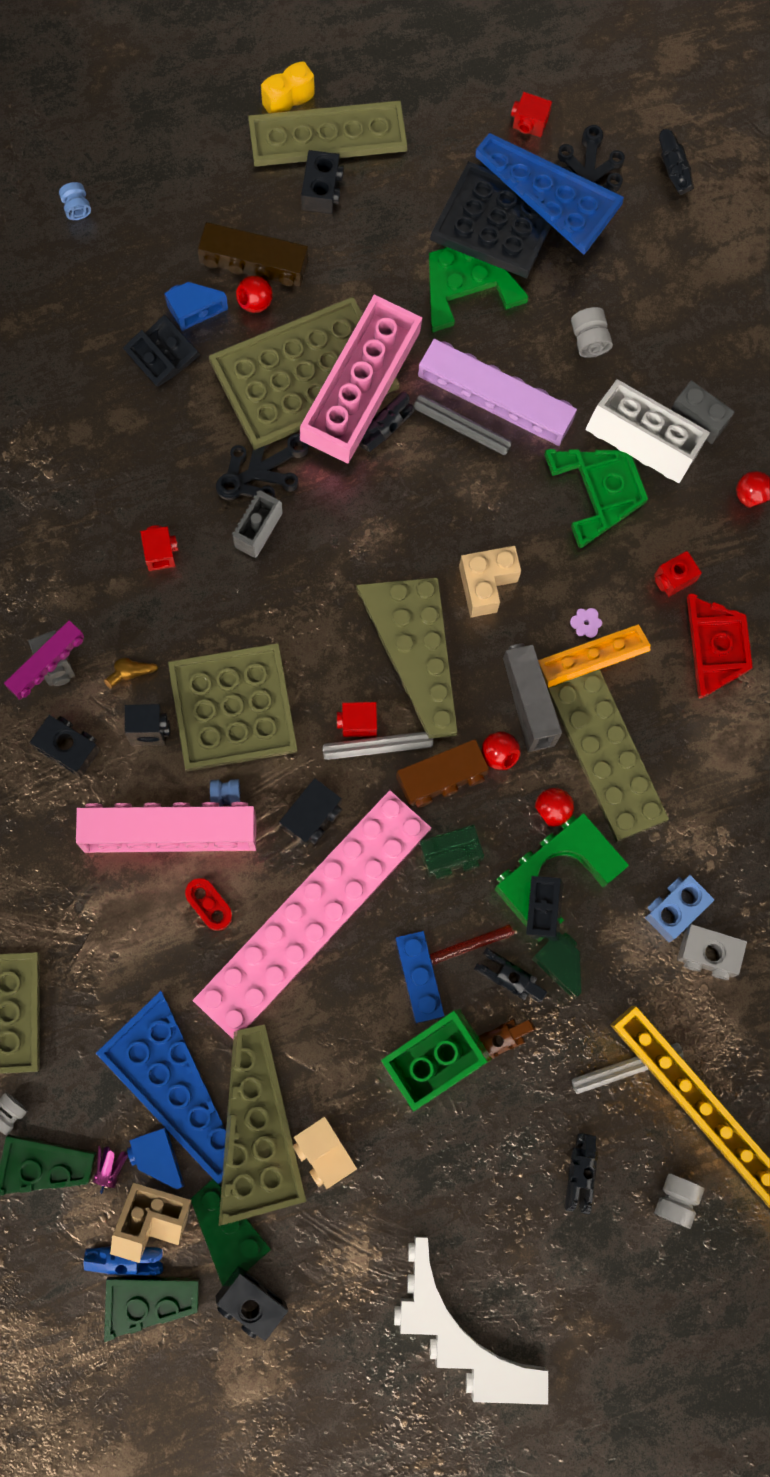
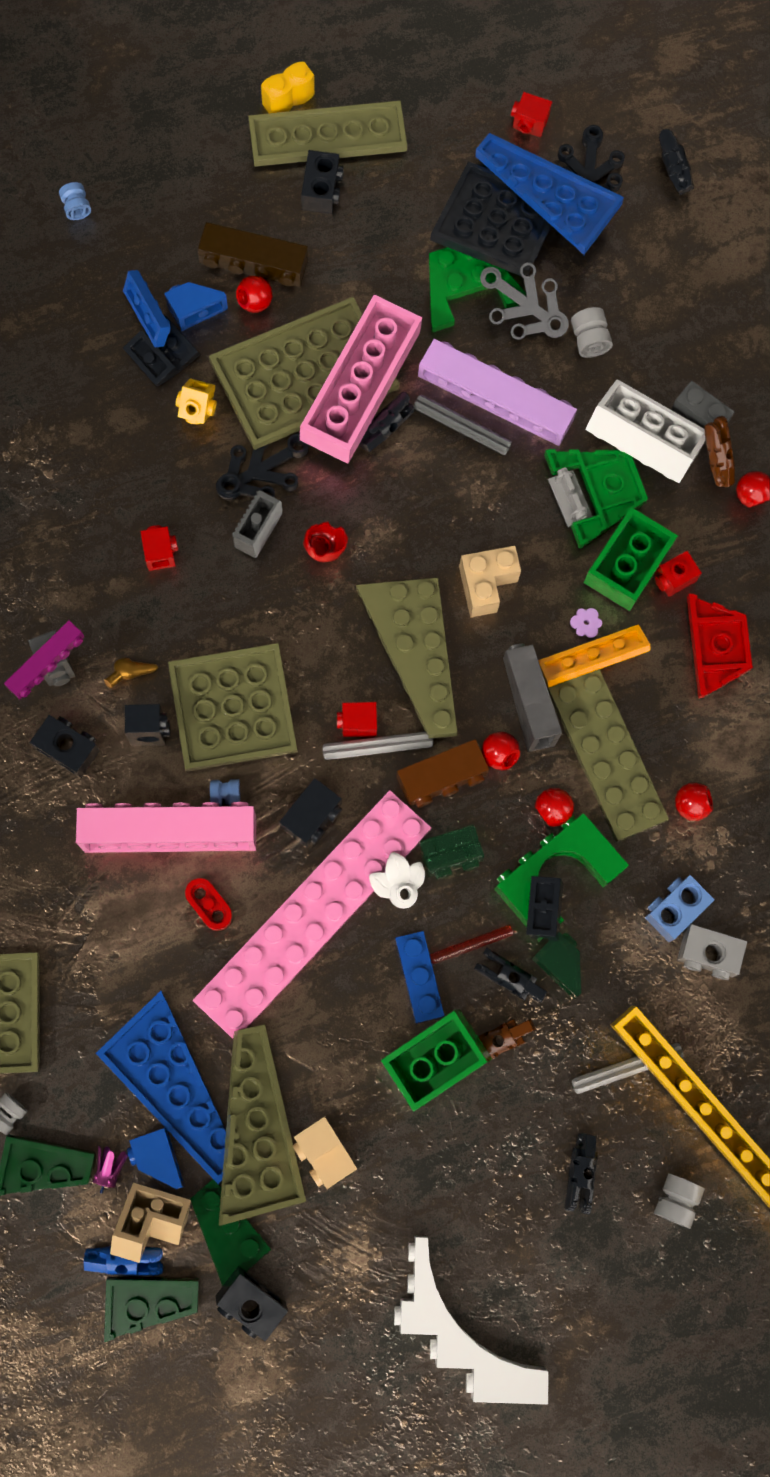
none -> blue plate [123,270,170,347]
none -> yellow brick [176,378,217,424]
none -> red hair [303,521,348,563]
none -> white plate [369,852,425,909]
none -> plant [480,262,569,340]
none -> light grey hinge [548,468,593,527]
none -> green brick [583,507,678,611]
none -> red piece [675,782,713,821]
none -> reddish brown hinge [704,416,735,487]

